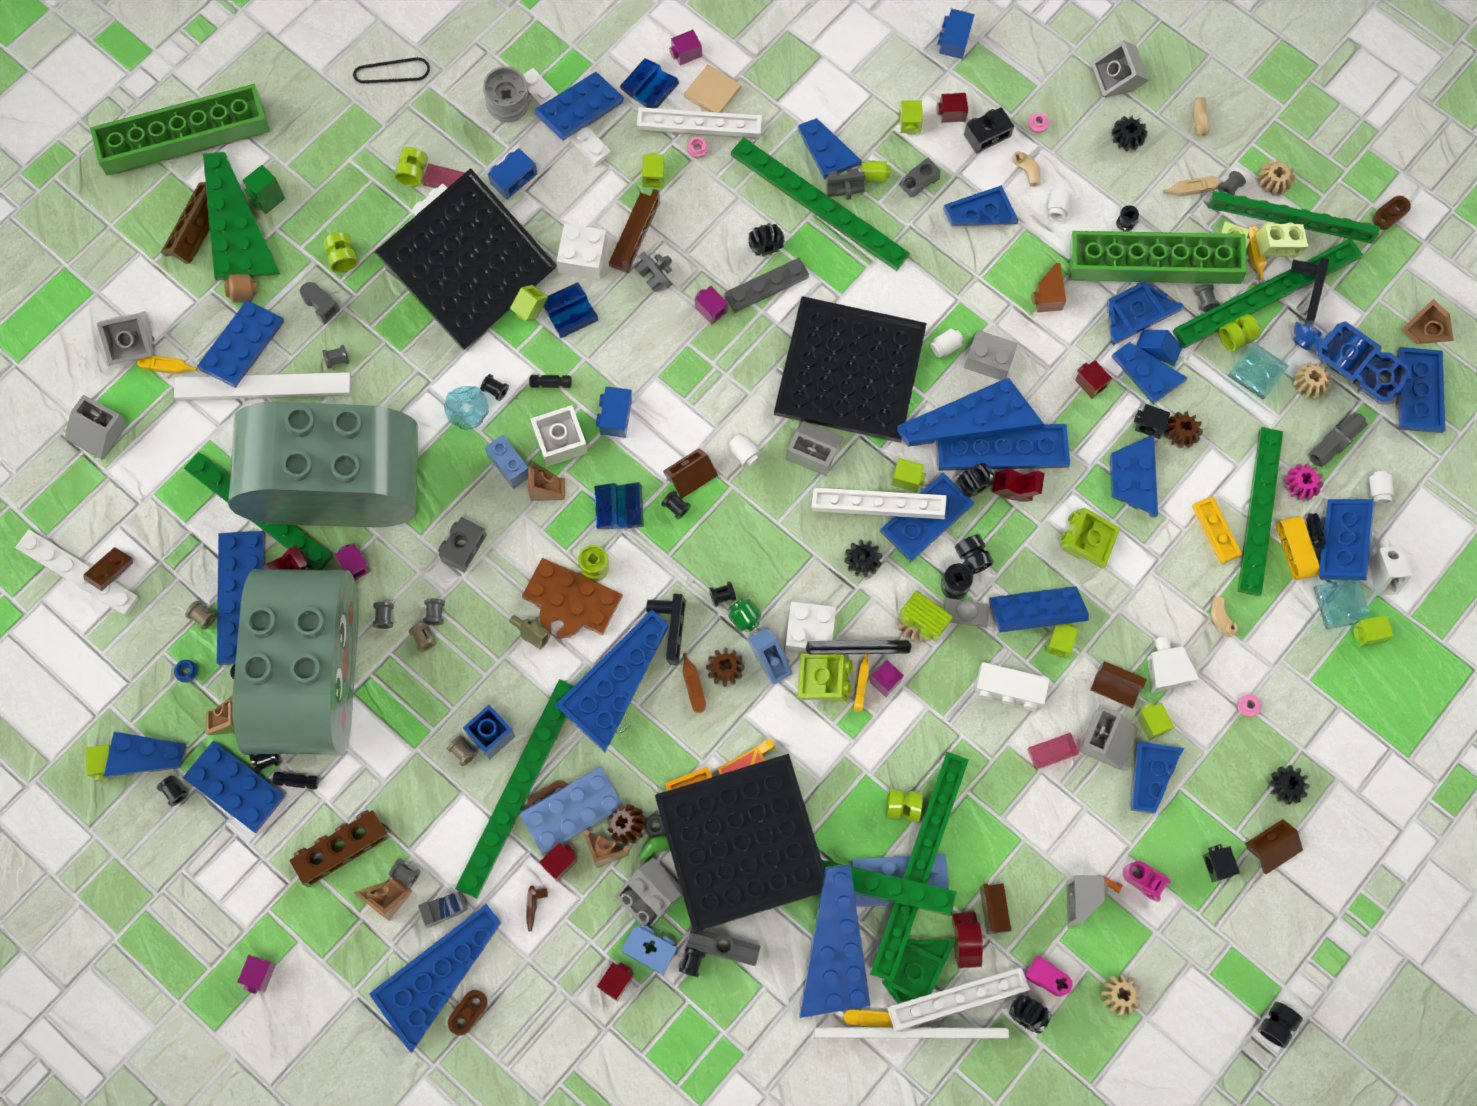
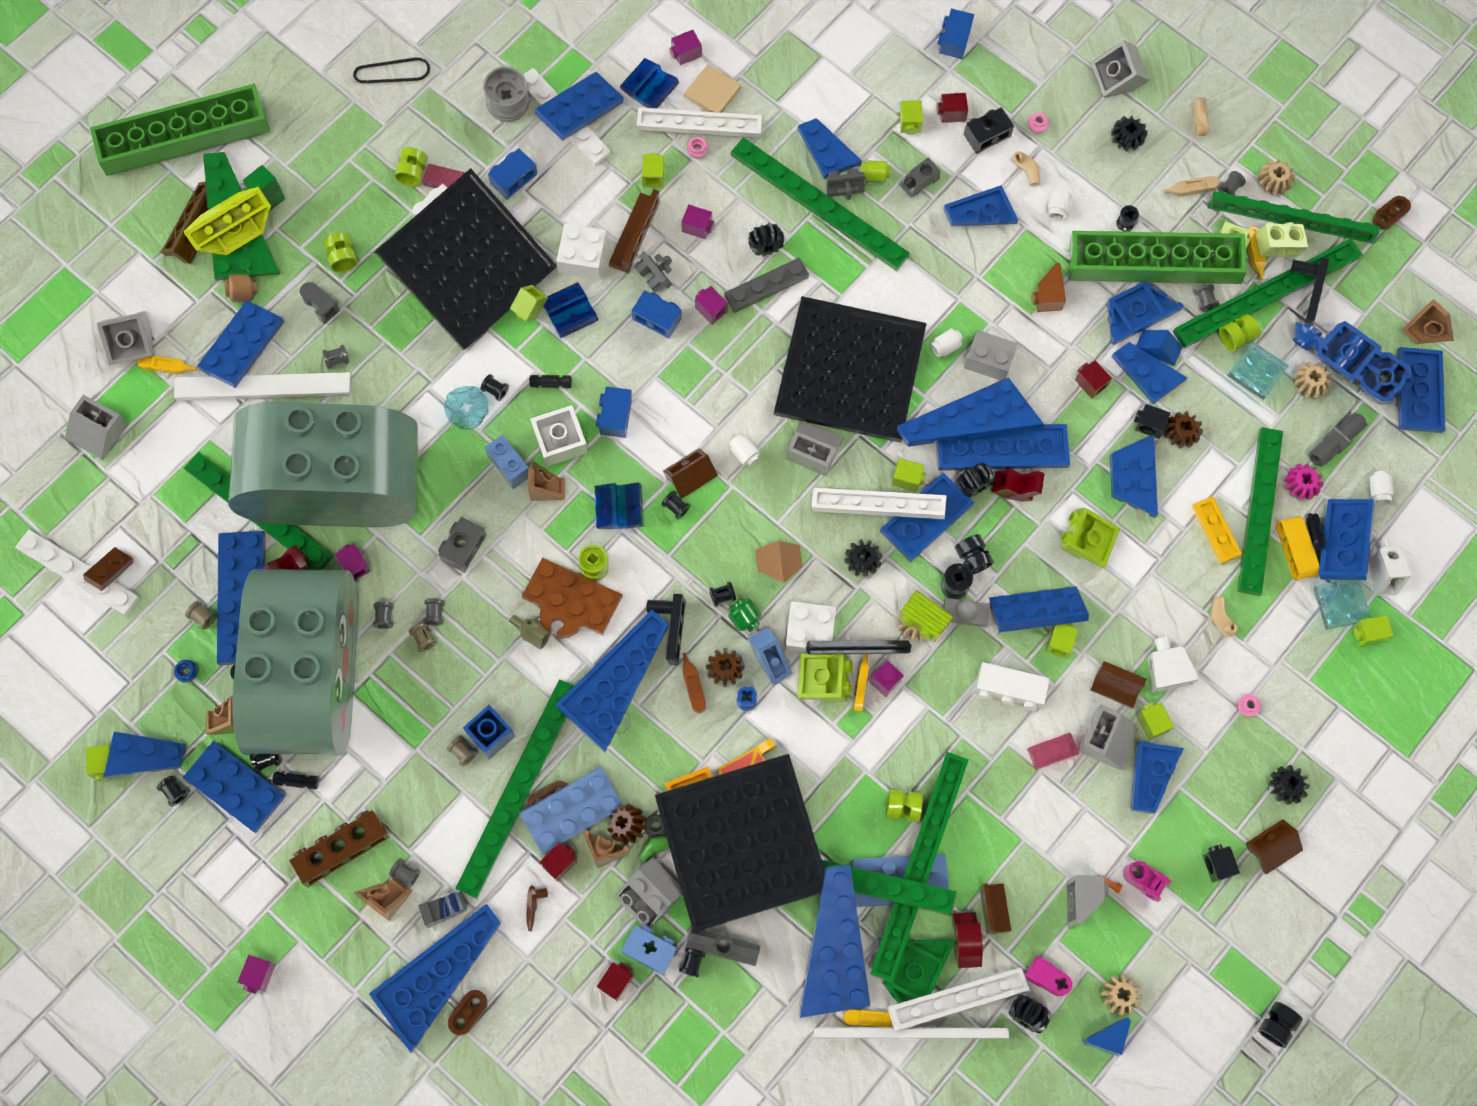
none -> neon yellow wedge [184,187,271,255]
none -> blue brick [631,290,682,339]
none -> magenta brick [681,204,715,239]
none -> blue bush [736,686,757,711]
none -> medium nougat slope [756,541,802,583]
none -> blue slope [1082,1017,1131,1056]

